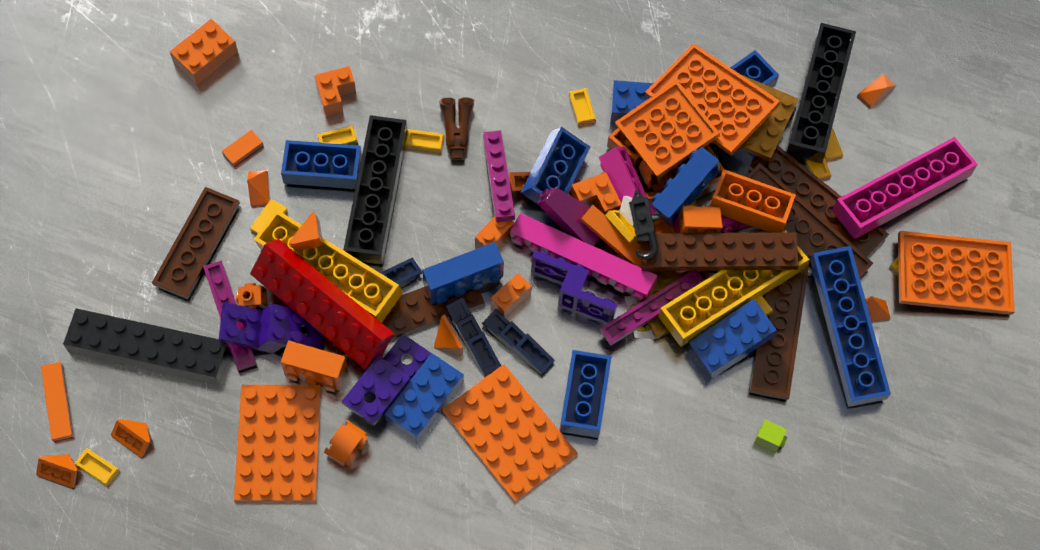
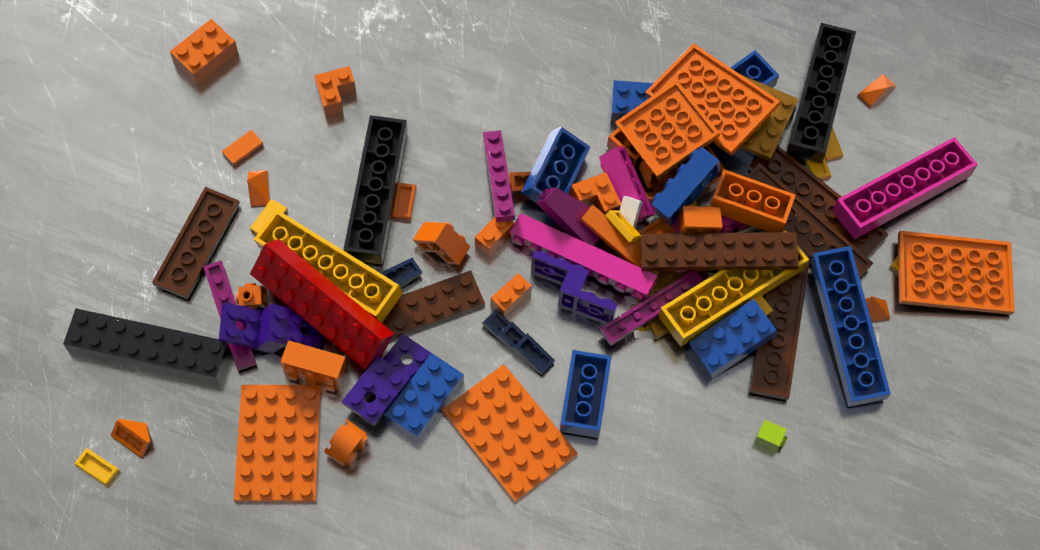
orange slope [36,454,78,488] -> none
orange tile [41,362,73,442] -> none
blue brick [281,140,362,189] -> none
orange slope [289,212,323,251] -> none
yellow tile [317,125,358,145] -> none
yellow tile [405,129,444,153] -> none
blue brick [422,242,504,304] -> none
orange slope [434,315,463,355] -> none
reddish brown piece [439,97,475,160] -> none
dark blue slope [445,297,501,376] -> none
yellow tile [569,88,596,126] -> none
black plate [629,190,658,260] -> none
none -> orange tile [392,183,417,221]
none -> orange brick [413,222,471,265]

